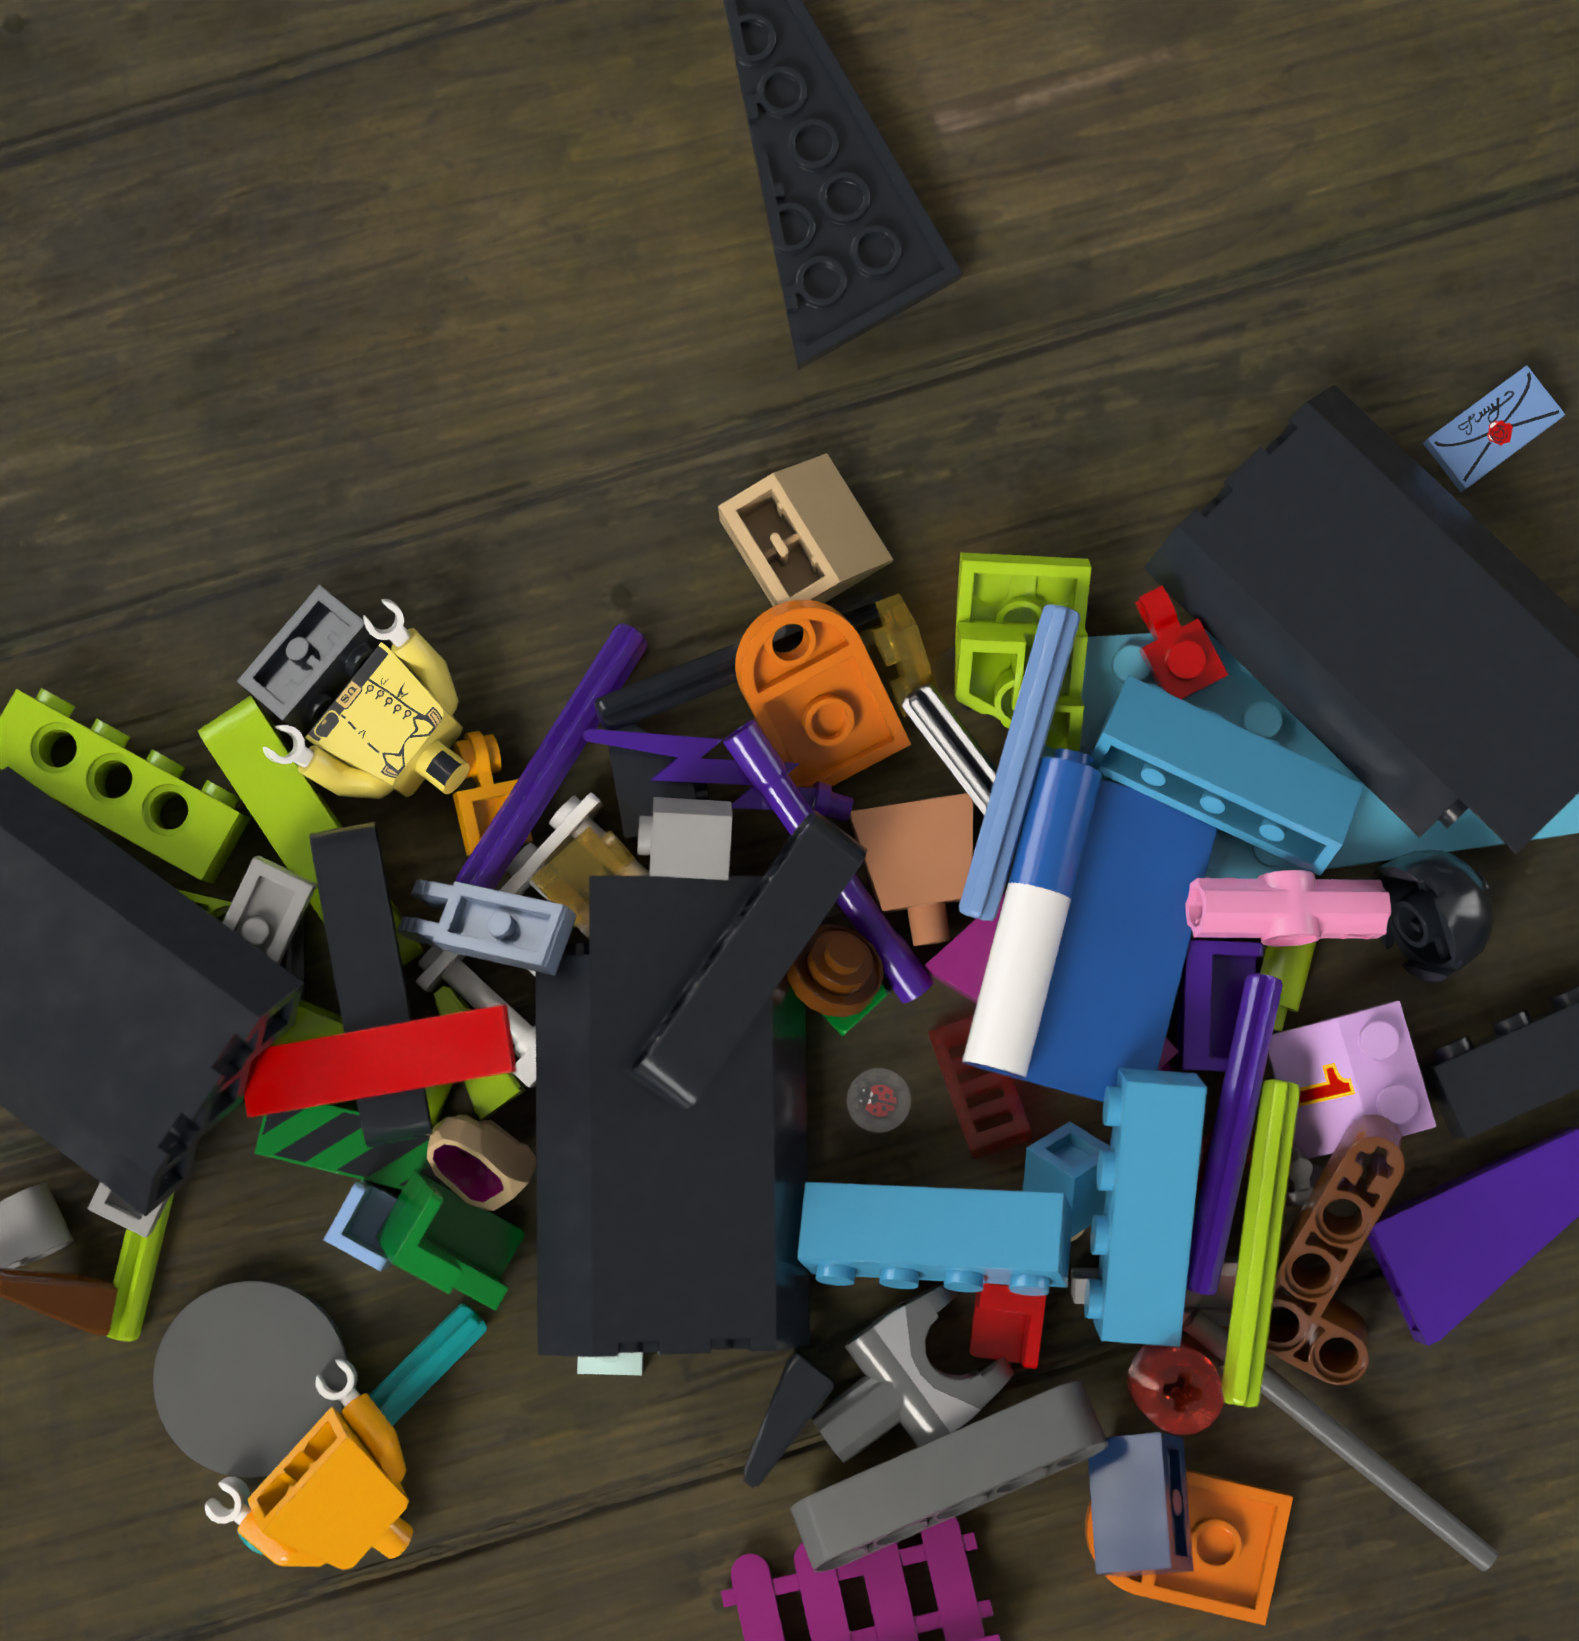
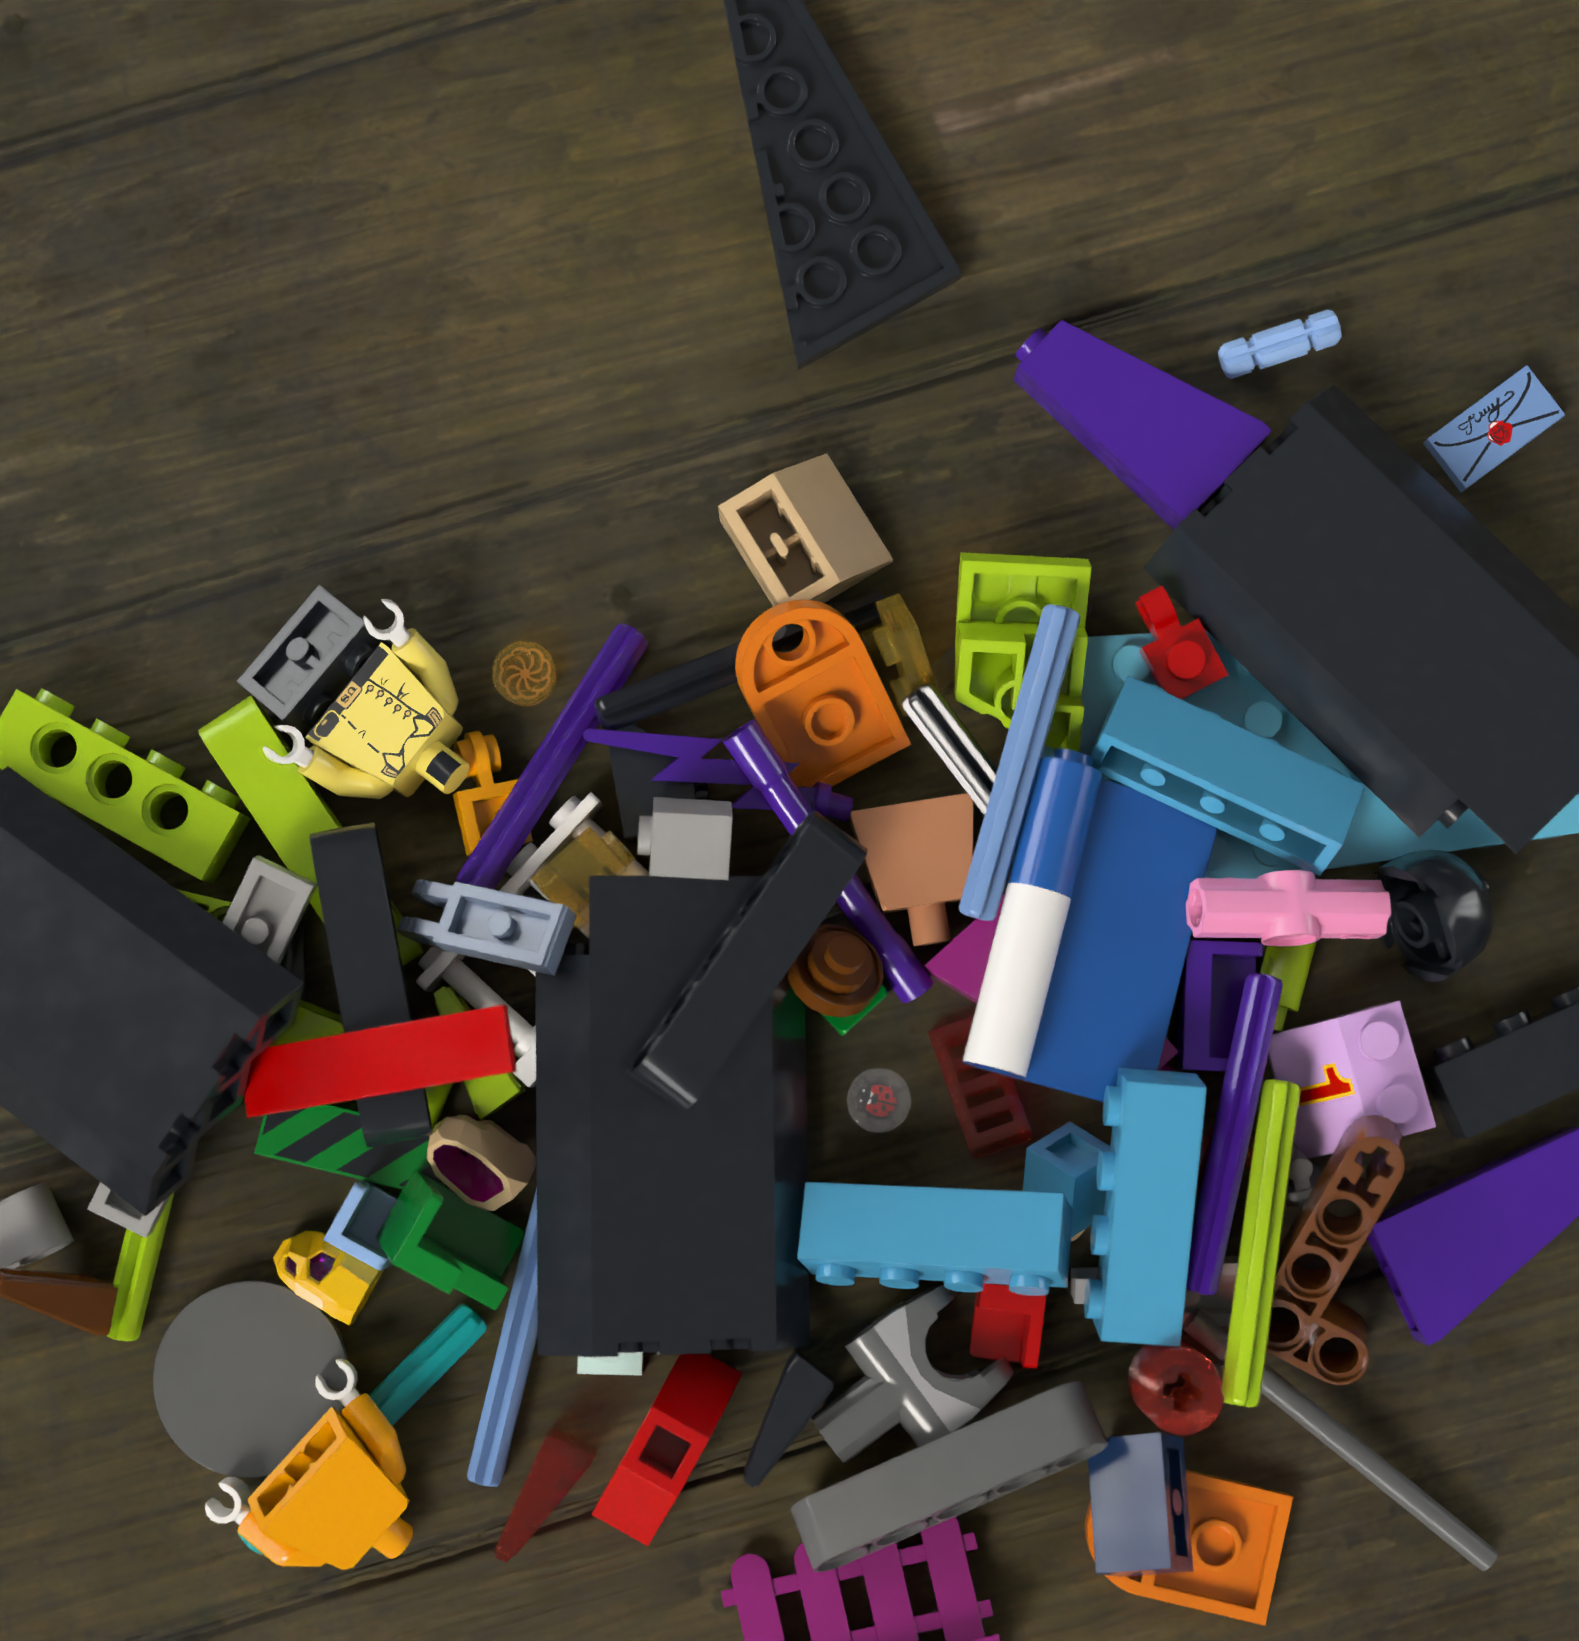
none -> yellow rock [273,1231,384,1325]
none -> medium blue axle [467,1187,538,1487]
none -> clear yellow tile [492,641,557,706]
none -> clear red slope [494,1428,598,1563]
none -> red slope [591,1353,743,1546]
none -> dark purple slope [1013,320,1272,530]
none -> light blue axle [1218,310,1342,379]

